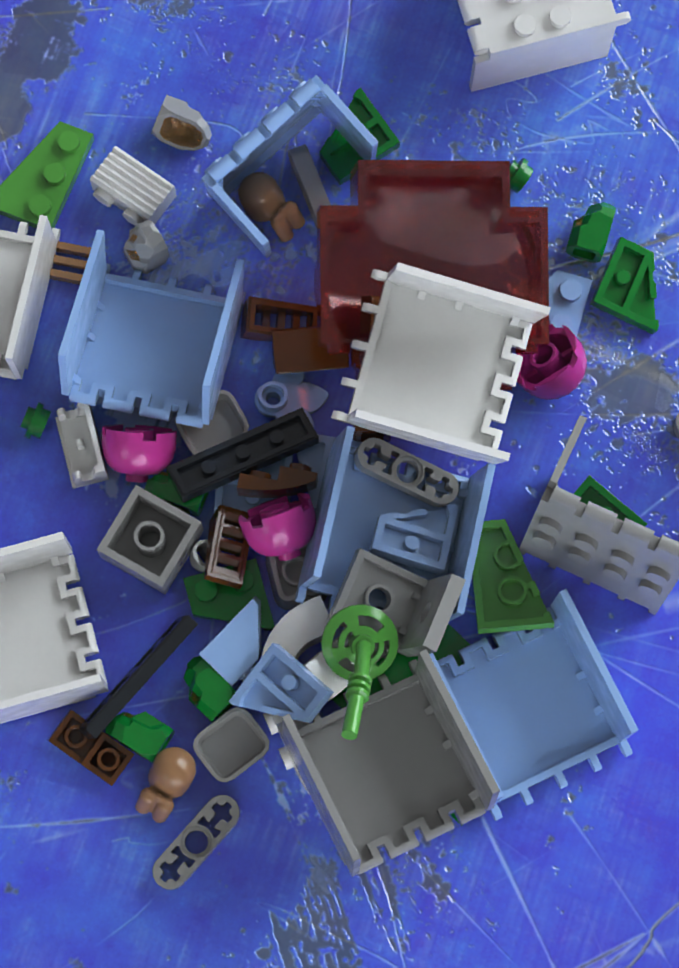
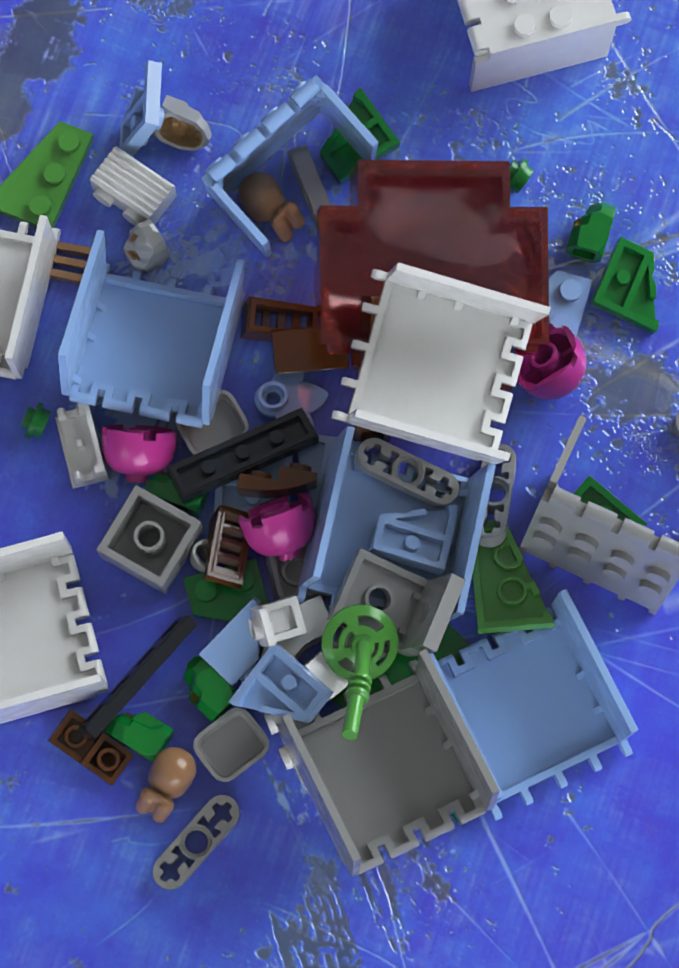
none -> light blue wing [119,60,164,157]
none -> white bracket [248,595,307,647]
none -> light grey beam [479,444,516,547]

